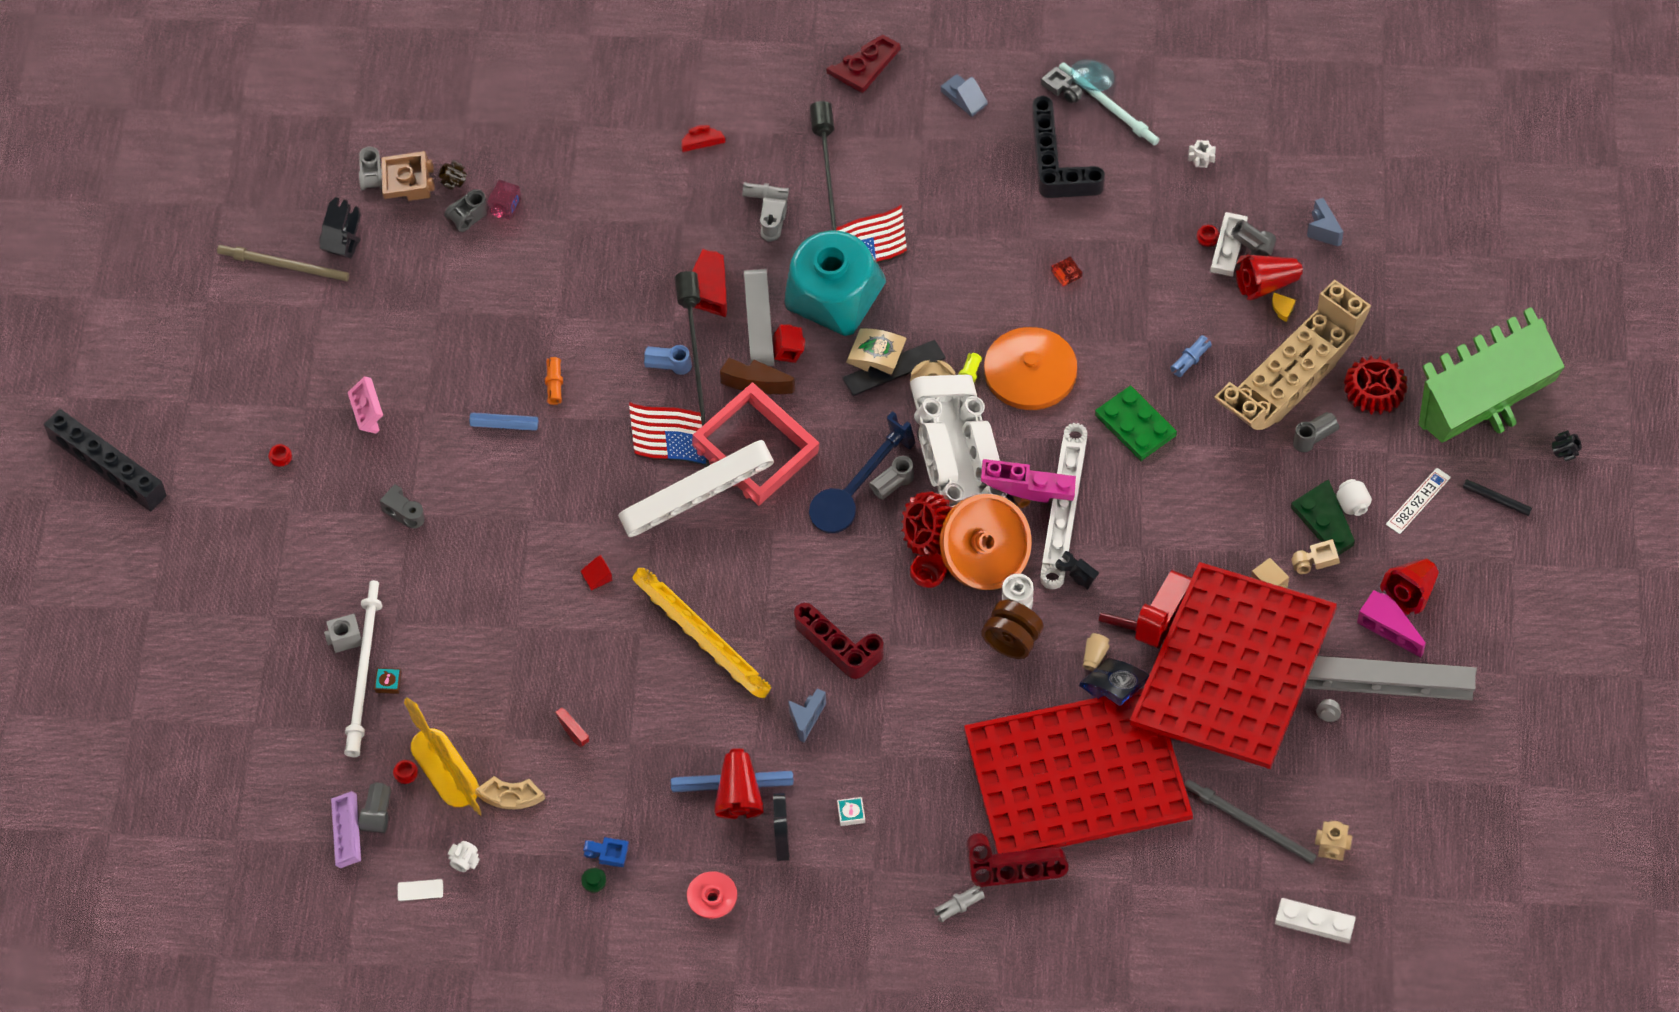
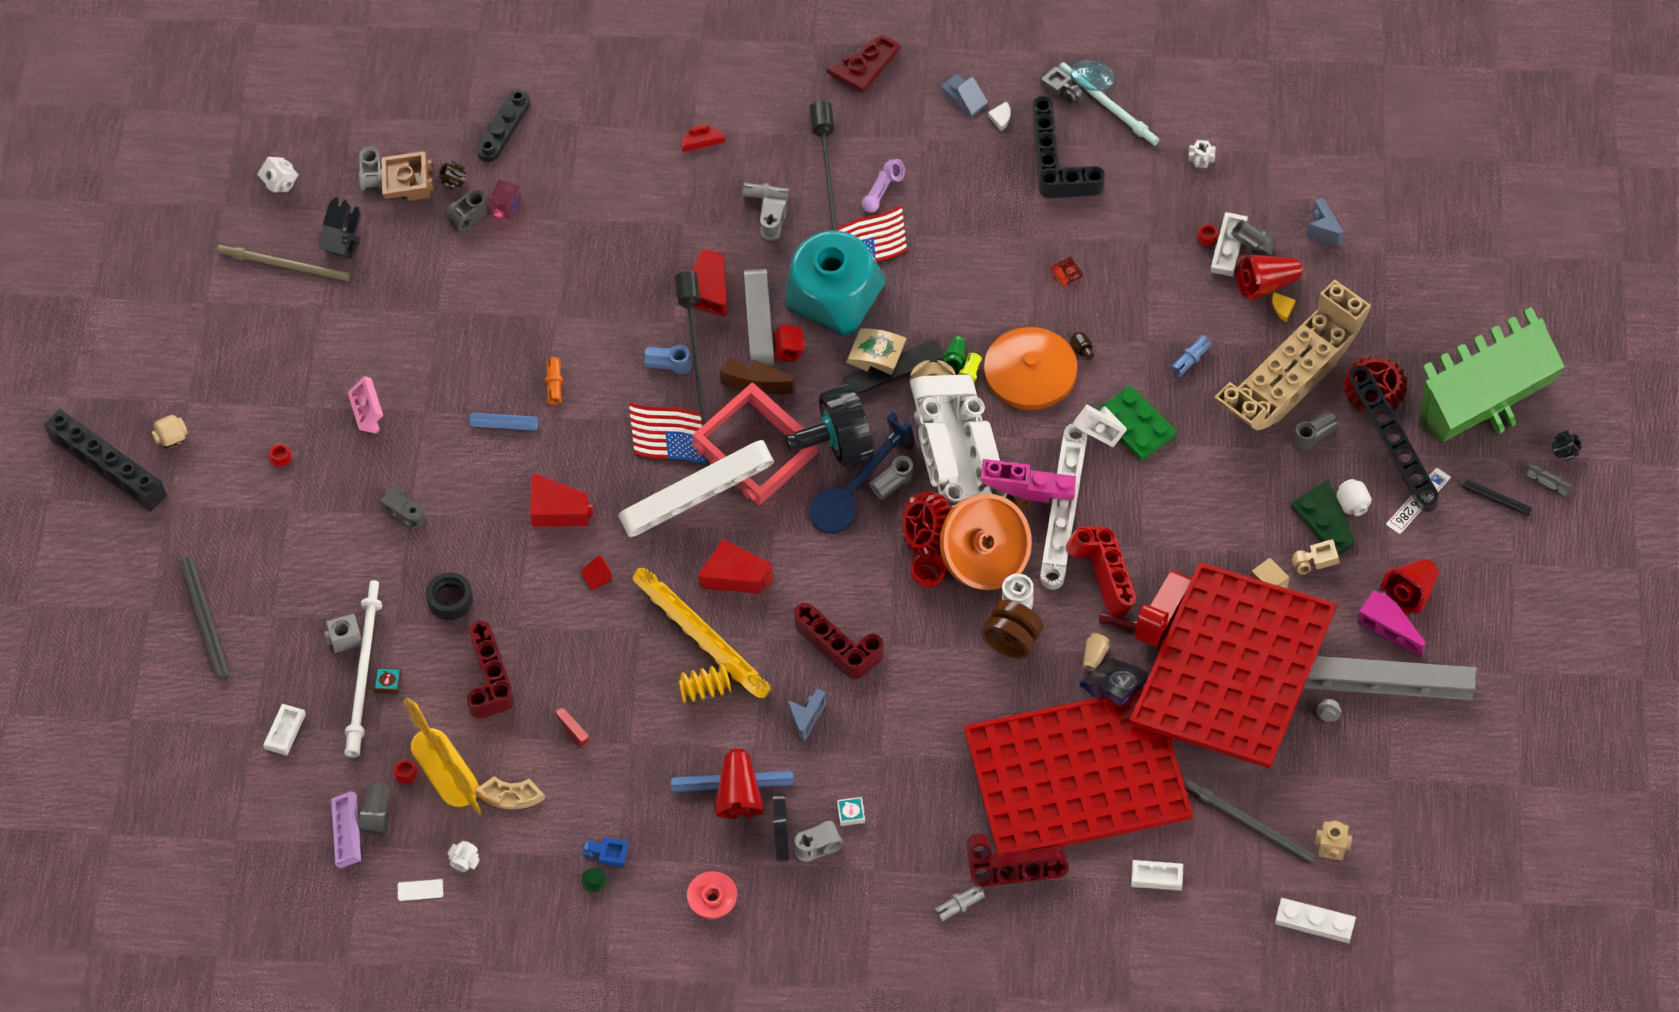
black plate [1055,551,1099,590] -> none
none -> tan head [151,415,188,449]
none -> dark grey axle [180,556,229,679]
none -> white brick [257,157,298,192]
none -> white plate [263,704,306,755]
none -> black tyre [426,572,473,620]
none -> dark red beam [467,620,514,719]
none -> black plate [477,89,530,162]
none -> red slope [530,474,594,527]
none -> yellow piece [678,664,731,704]
none -> red slope [698,539,774,594]
none -> black wheel [785,384,874,466]
none -> light grey piece [795,821,844,863]
none -> lavender piece [861,159,905,213]
none -> green cone [942,336,966,371]
none -> white tile [988,102,1011,131]
none -> red beam [1065,526,1136,617]
none -> dark brown cylinder [1070,332,1094,360]
none -> white slope [1074,404,1126,447]
none -> white plate [1131,860,1183,890]
none -> black beam [1349,365,1439,512]
none -> dark grey axle [1527,464,1573,496]

